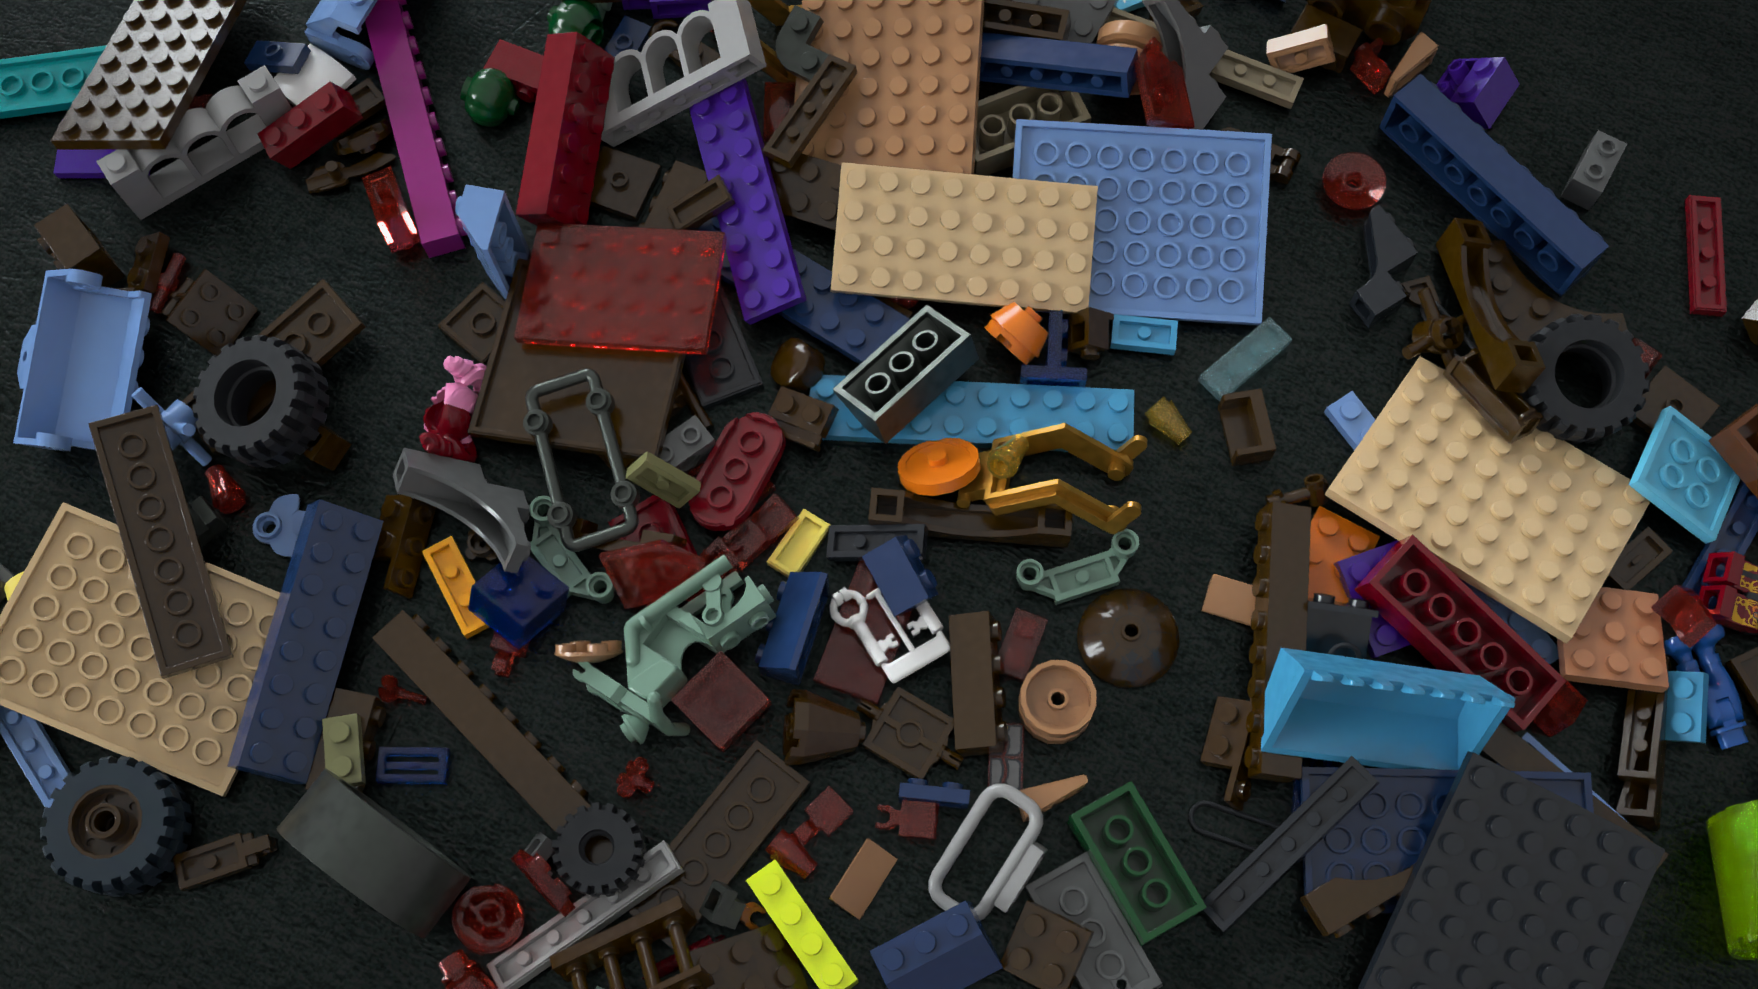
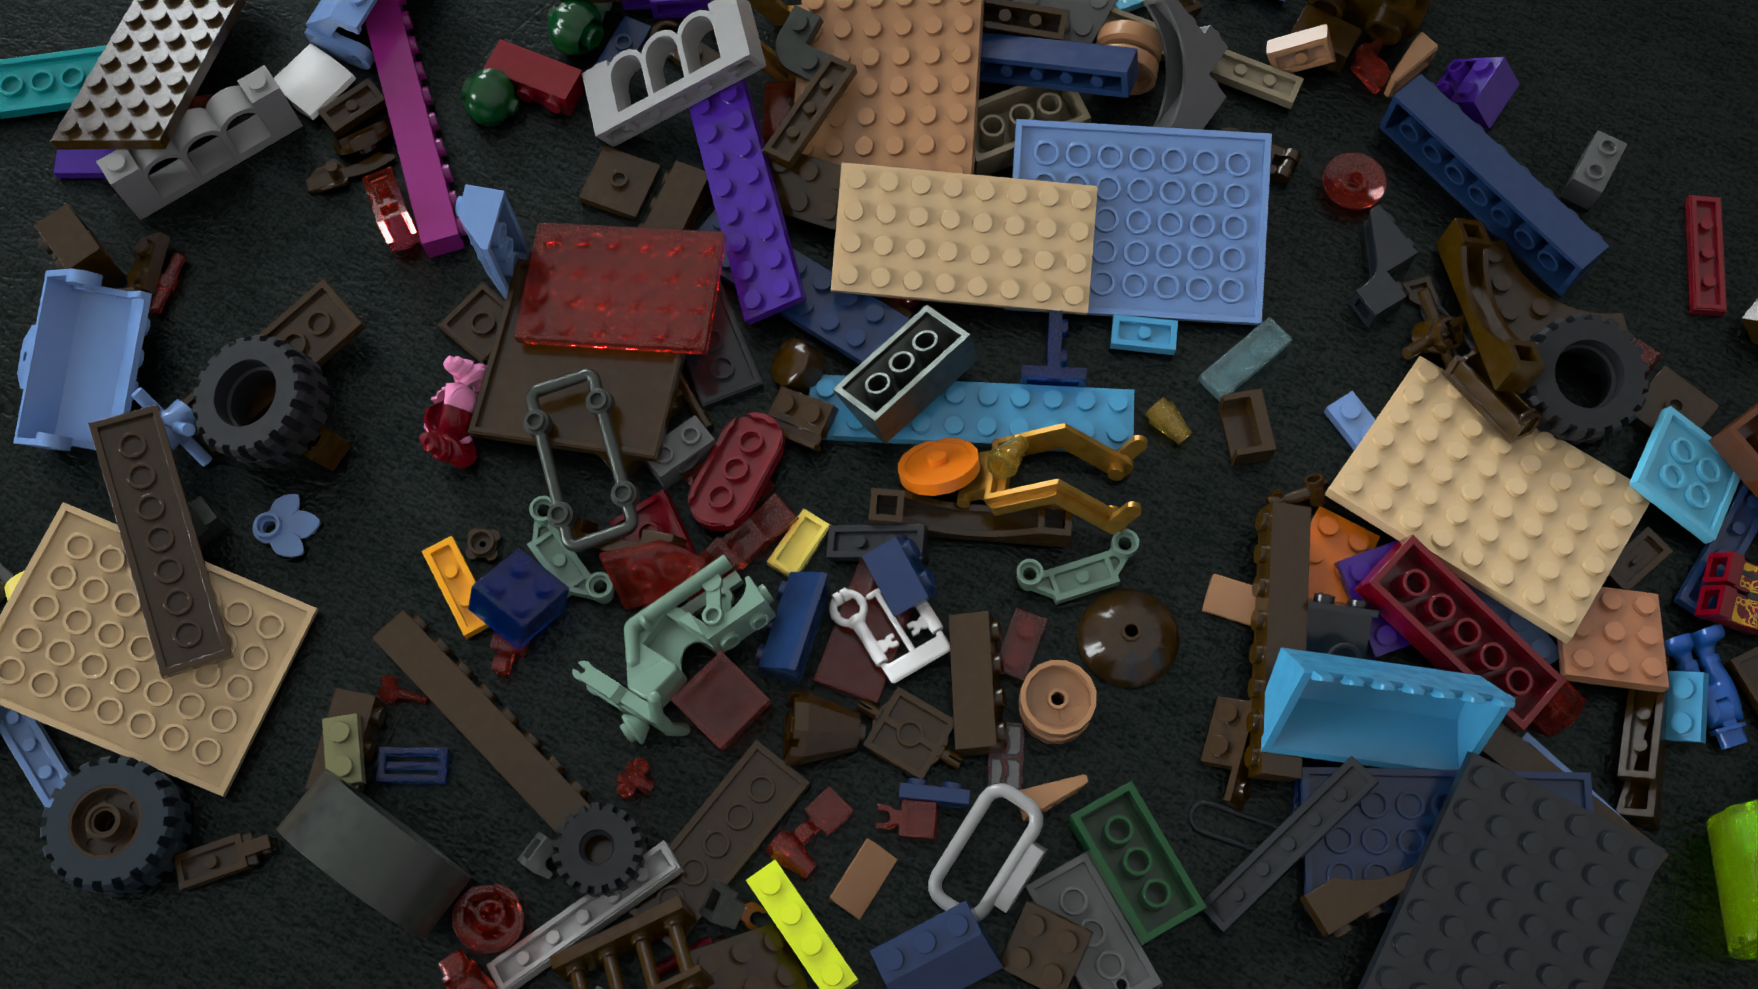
dark brown plate [160,269,258,356] -> none
clear red cone [205,465,245,514] -> none
dark blue brick [227,499,384,784] -> none
dark blue plate [244,40,311,74] -> none
dark red brick [257,81,363,169] -> none
dark brown bracket [373,495,437,598] -> none
dark grey arch [393,448,531,573] -> none
clear red plate [511,849,576,917] -> none
dark red brick [516,32,615,236] -> none
medium nougat dish [554,640,623,663] -> none
olive plate [626,451,701,509] -> none
dark brown tile [666,175,736,237] -> none
orange cone [984,302,1049,365] -> none
dark brown brick [1067,307,1114,360] -> none
clear red tile [1134,37,1195,129] -> none
clear red slope [1651,585,1717,648] -> none

